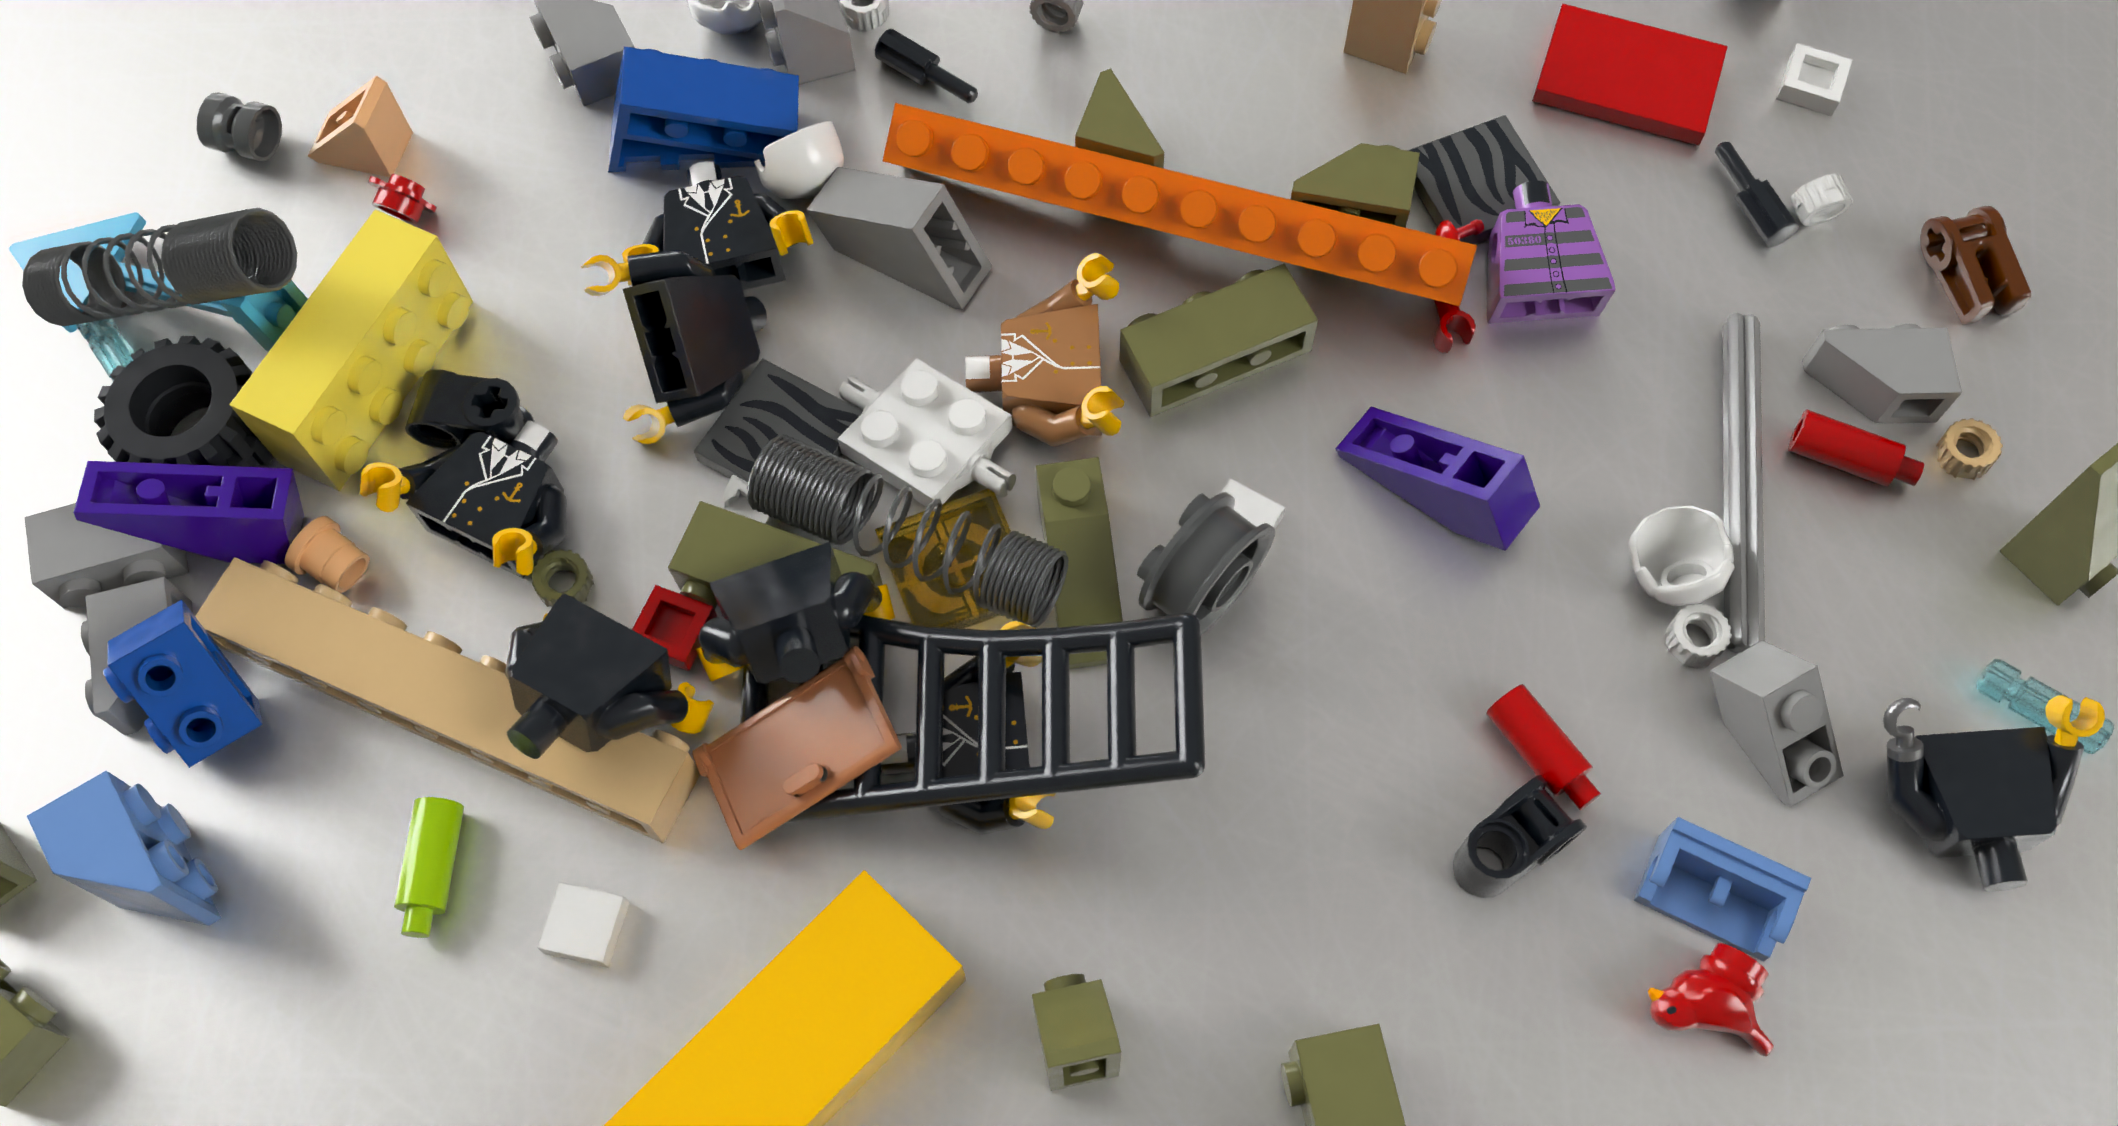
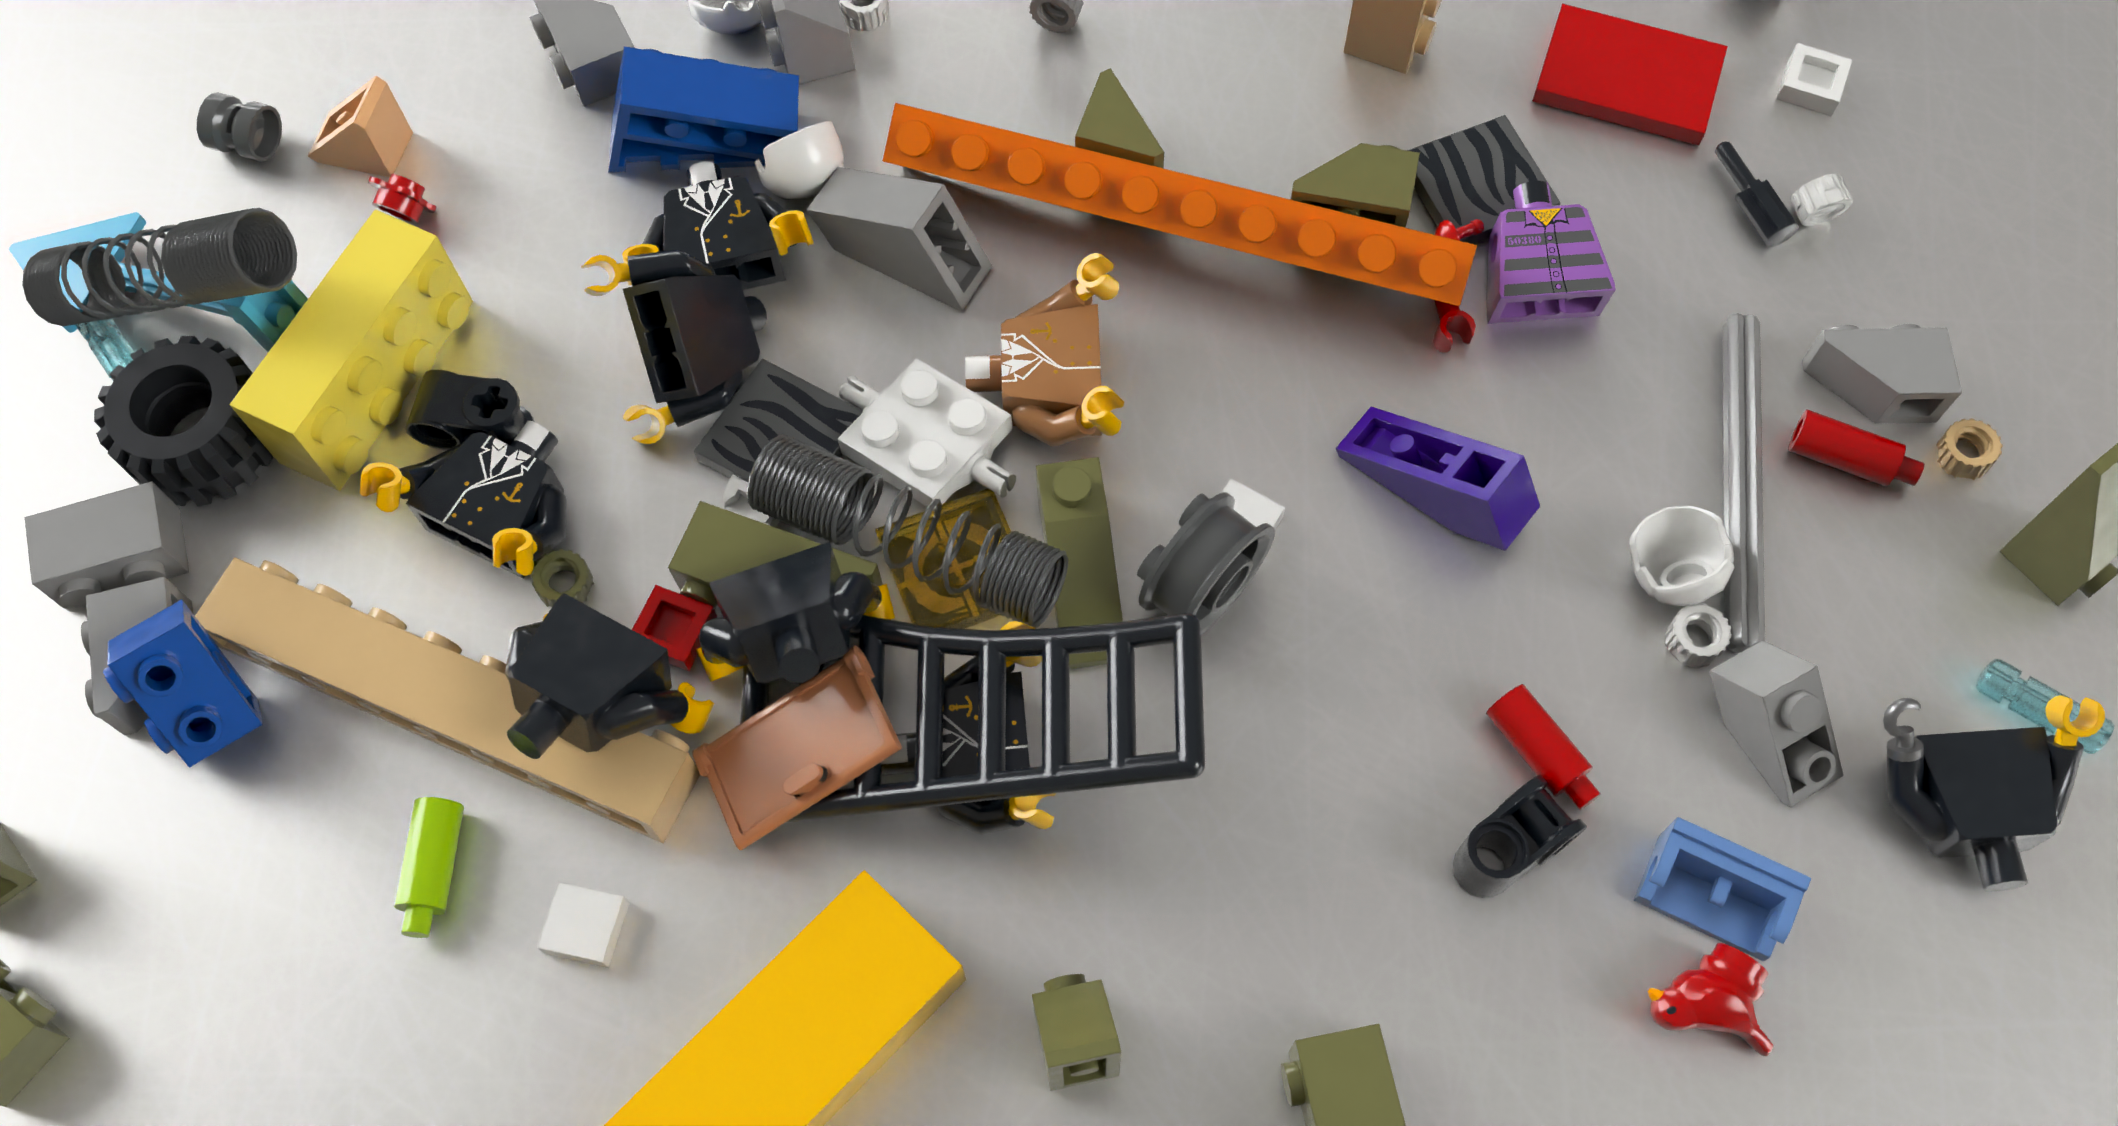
medium blue slope [27,770,221,926] -> none
dark purple slope [73,461,304,564] -> none
light nougat piece [285,516,370,593] -> none
black axle [875,28,978,104] -> none
olive brick [1119,263,1318,418] -> none
reddish brown piece [1920,206,2031,325] -> none

